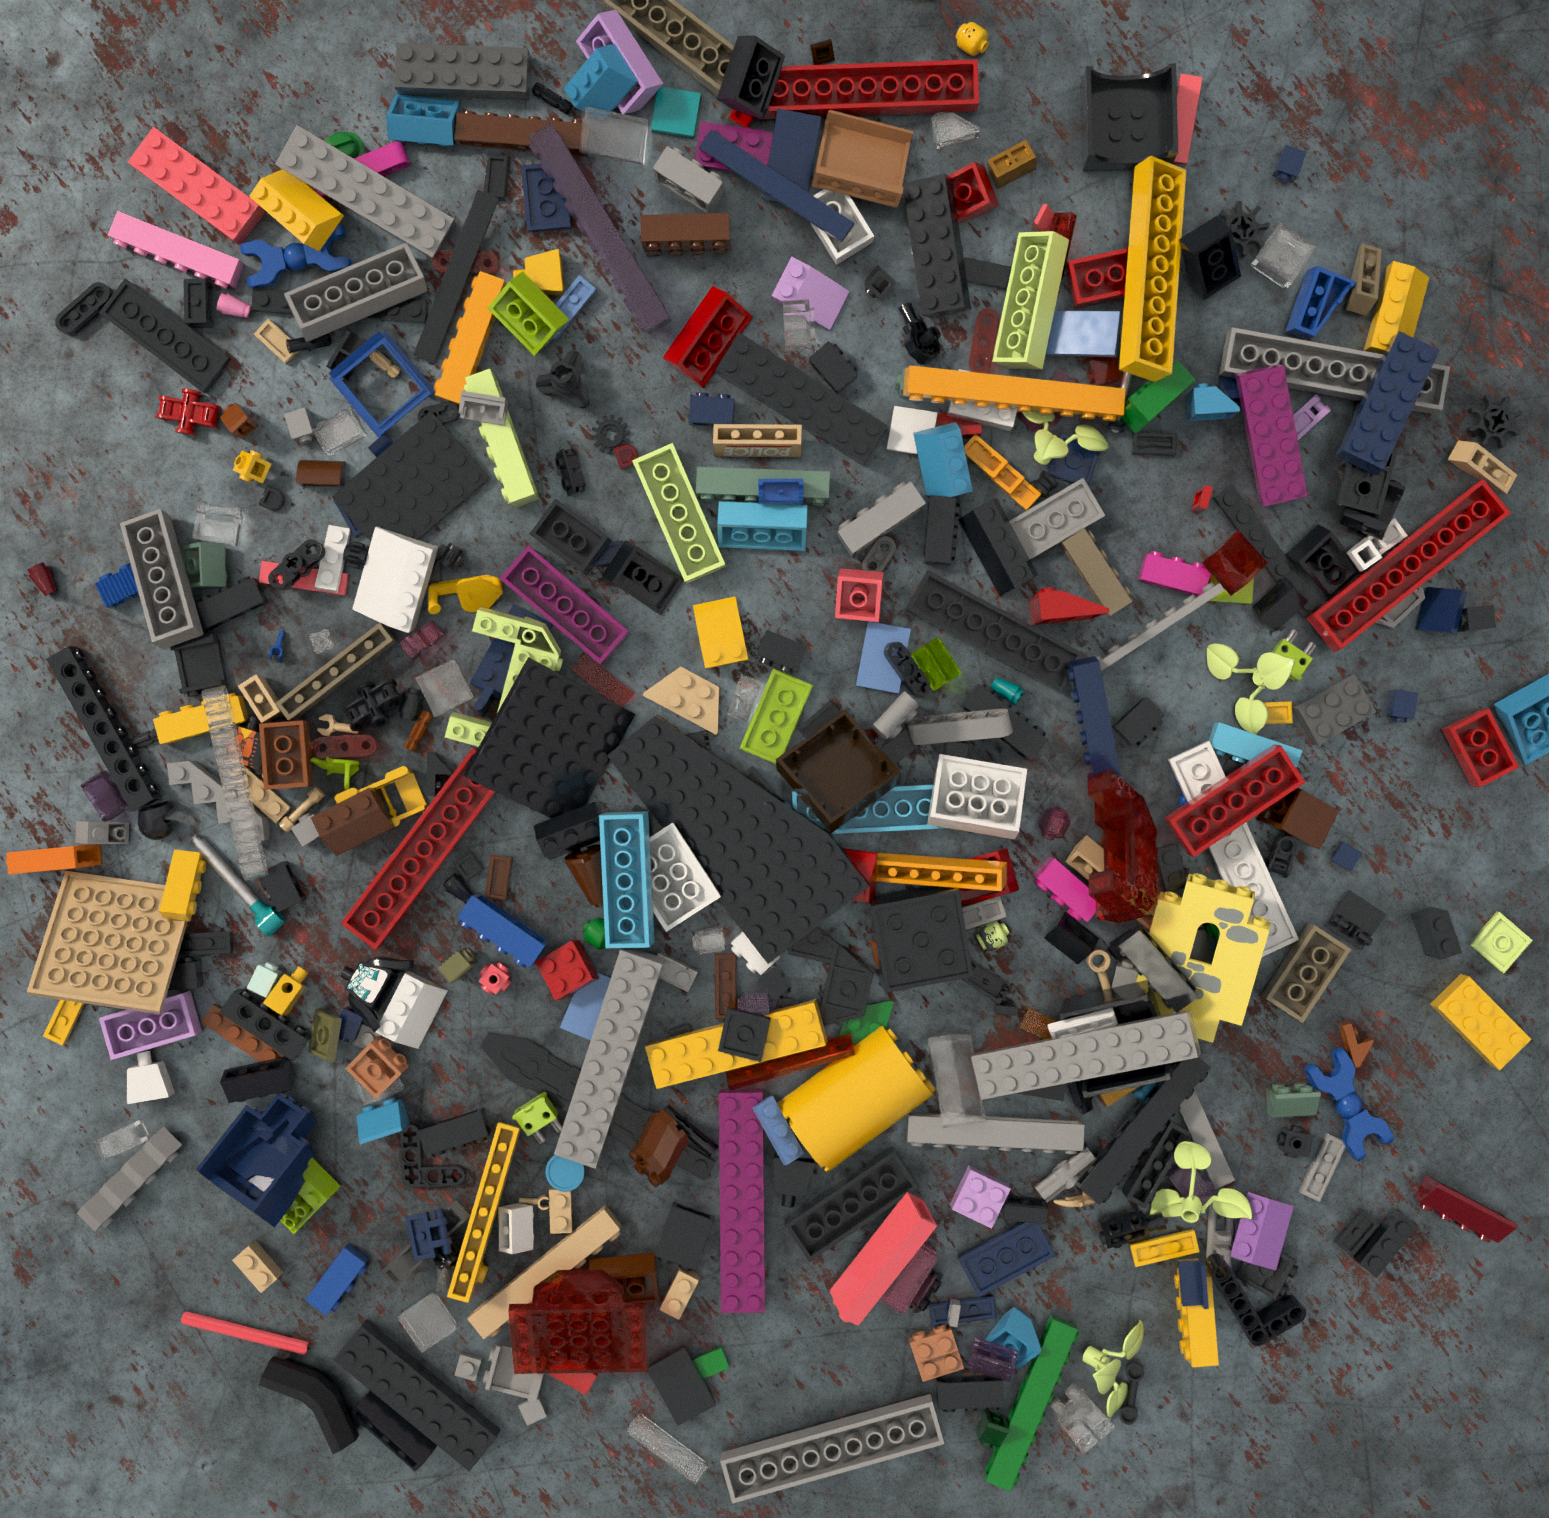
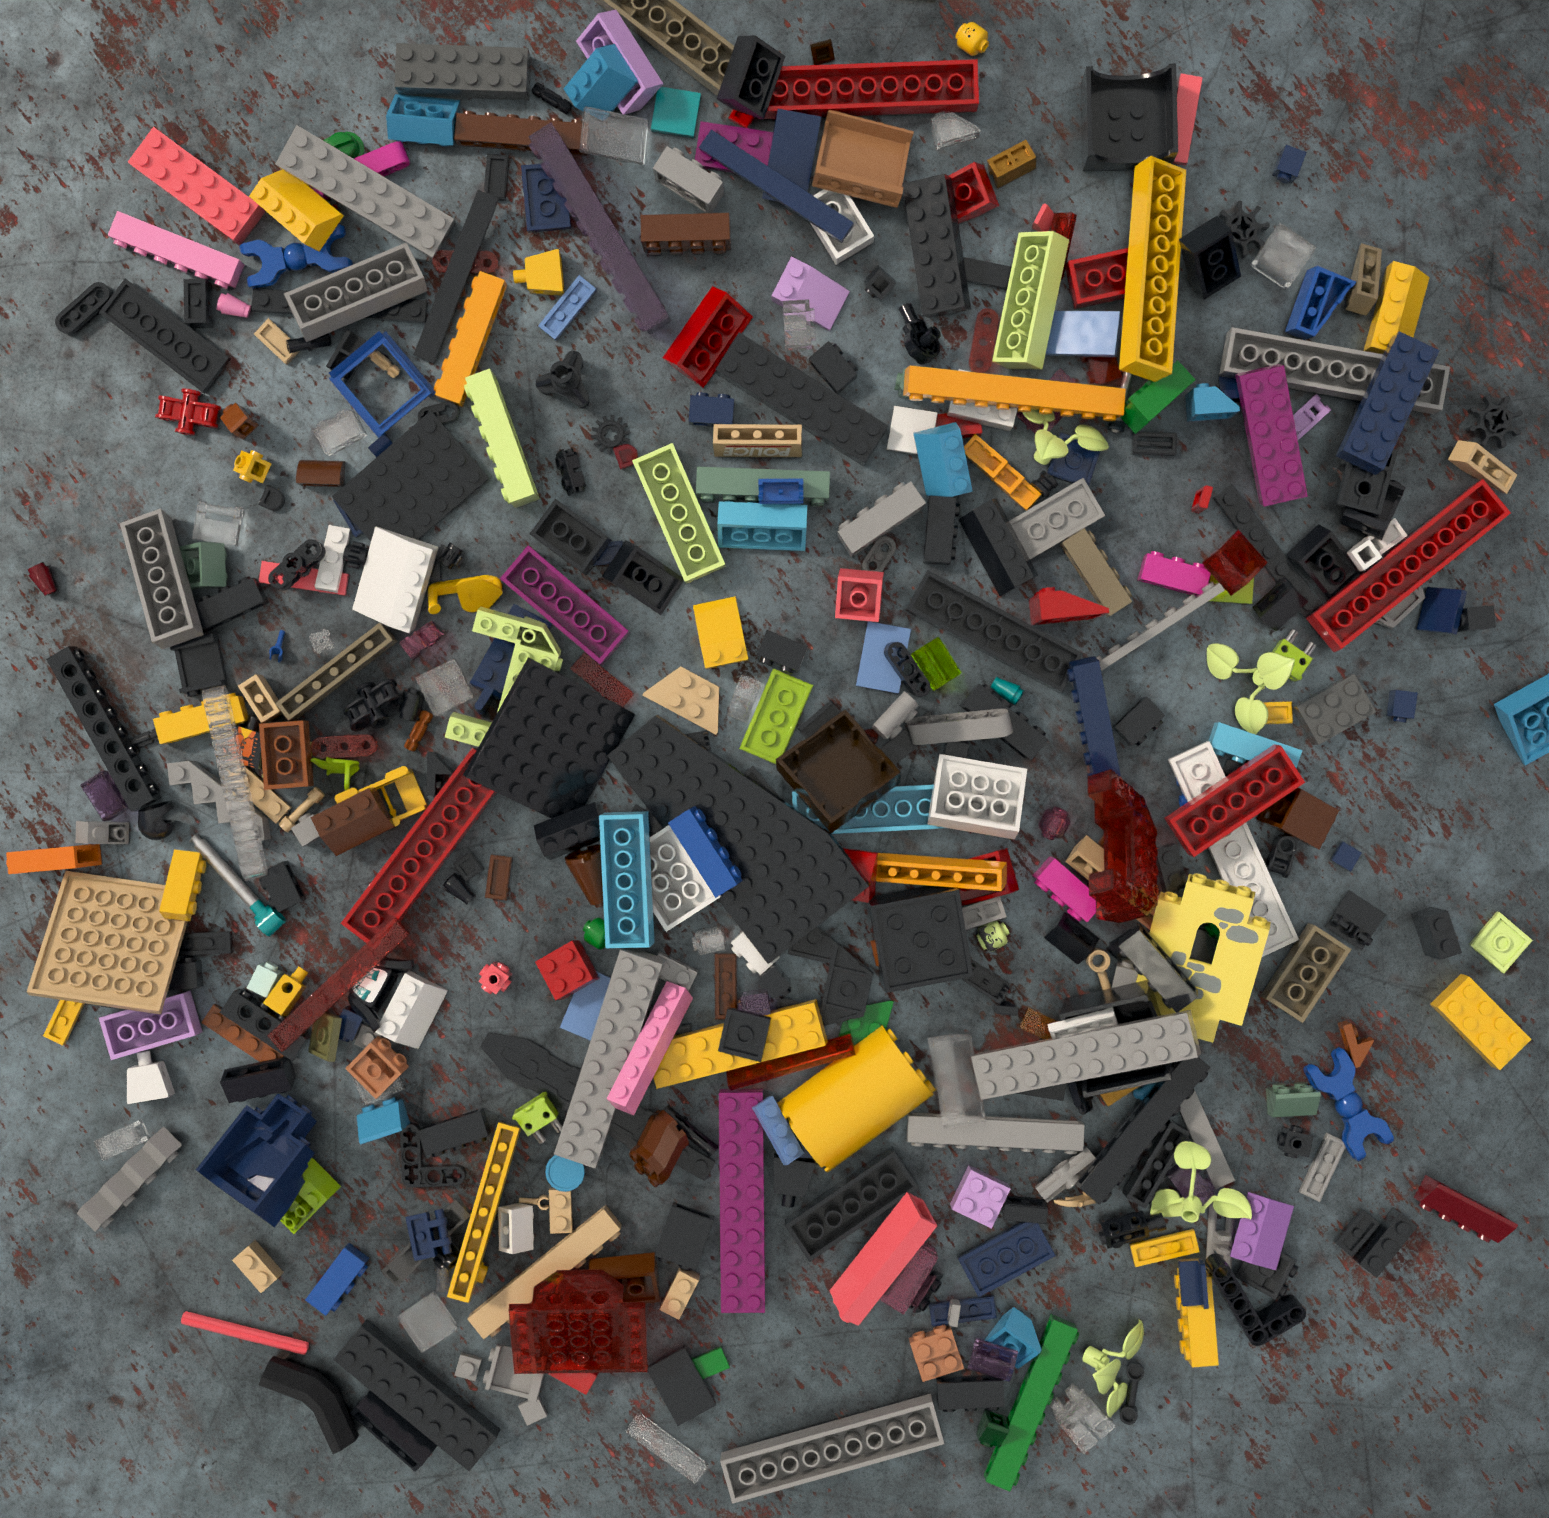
blue brick [95,563,139,609] -> none
light grey brick [284,408,318,444] -> none
tan bar [317,714,359,736] -> none
olive brick [438,947,478,984] -> none
blue brick [457,893,550,968] -> none
light grey hinge [459,391,509,426] -> none
lime slope [488,271,570,356] -> none
red brick [1442,708,1519,787] -> none
none -> clear red tile [267,917,411,1052]
none -> bright pink brick [607,981,693,1115]
none -> blue brick [668,806,743,898]

